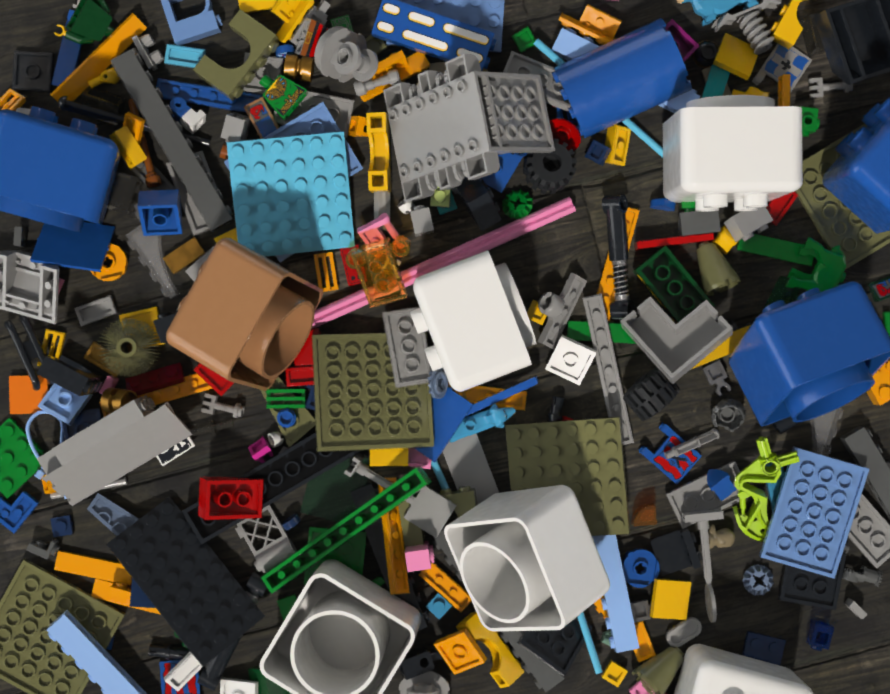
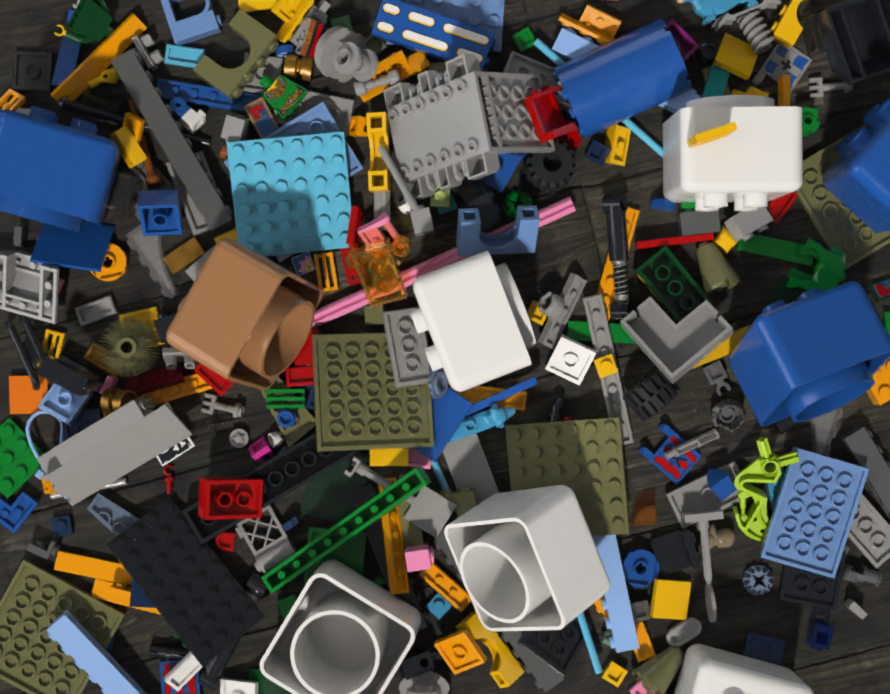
none -> light grey hips [162,346,197,370]
none -> red hand [163,464,174,494]
none -> red tile [215,531,236,552]
none -> light grey tile [229,428,249,448]
none -> tile [291,252,316,276]
none -> red tile [346,206,364,249]
none -> olive tile [364,305,384,325]
none -> light grey bar [378,145,420,212]
none -> medium blue arch [456,206,540,256]
none -> red panel [524,84,578,143]
none -> yellow plate [593,353,618,378]
none -> yellow tile [687,122,737,148]

